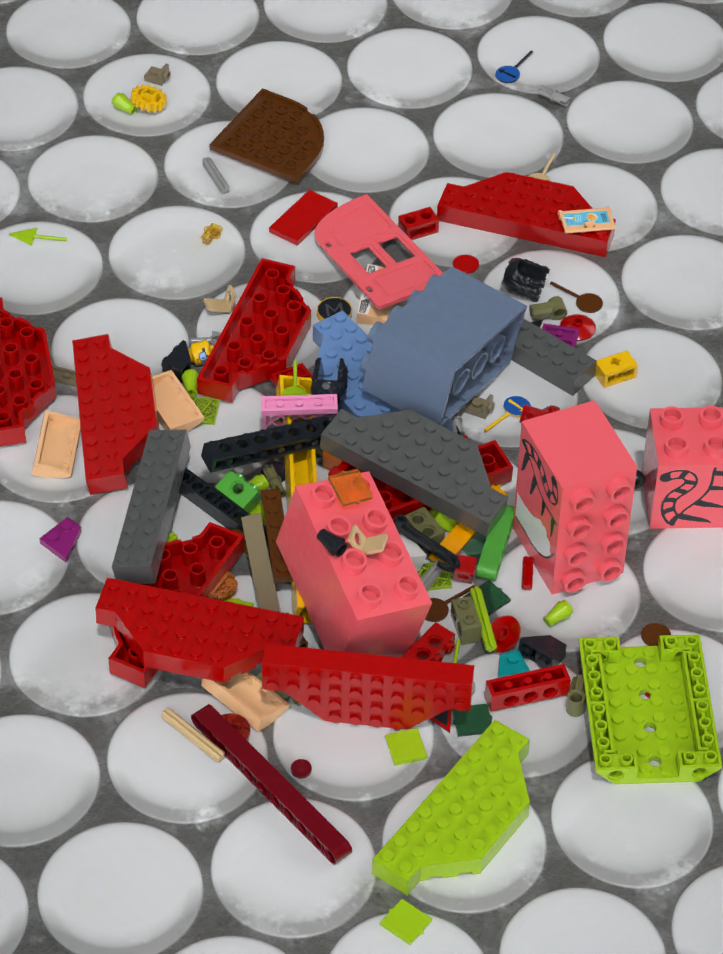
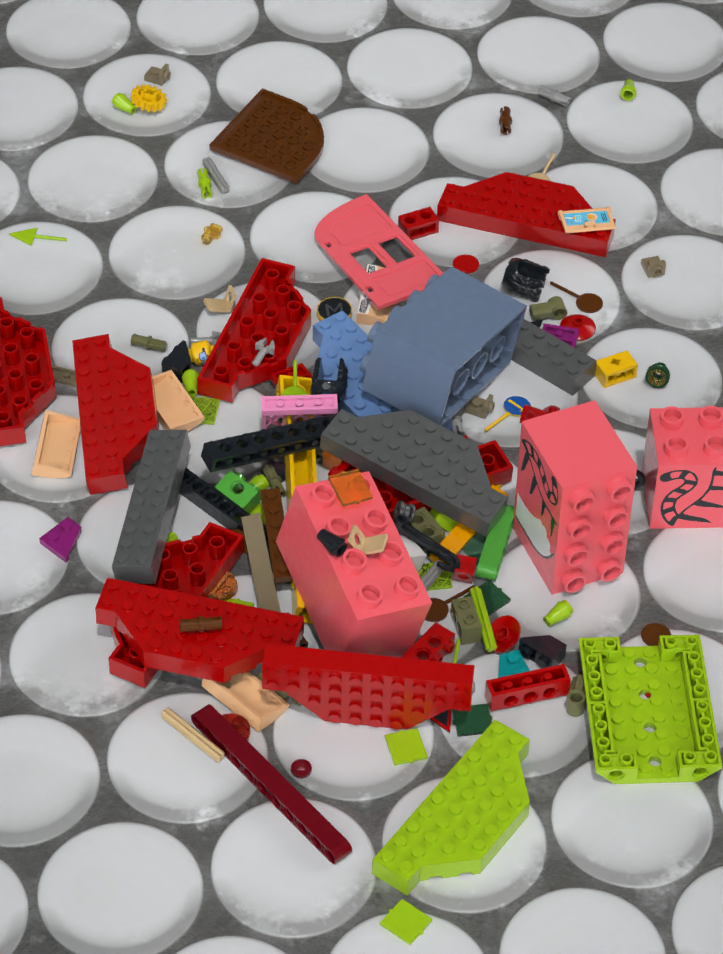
red tile [269,189,338,246] -> none
blue piece [496,50,533,83] -> none
red axle [522,556,534,590] -> none
none -> olive axle [131,334,168,352]
none -> reddish brown pin [179,616,222,633]
none -> lime pin [197,168,213,199]
none -> light grey bar [252,338,275,367]
none -> dark grey wheel [393,500,416,523]
none -> reddish brown pin [499,106,512,135]
none -> lime cone [620,79,637,101]
none -> dark tan bracket [641,256,666,278]
none -> dark green piece [645,362,670,388]

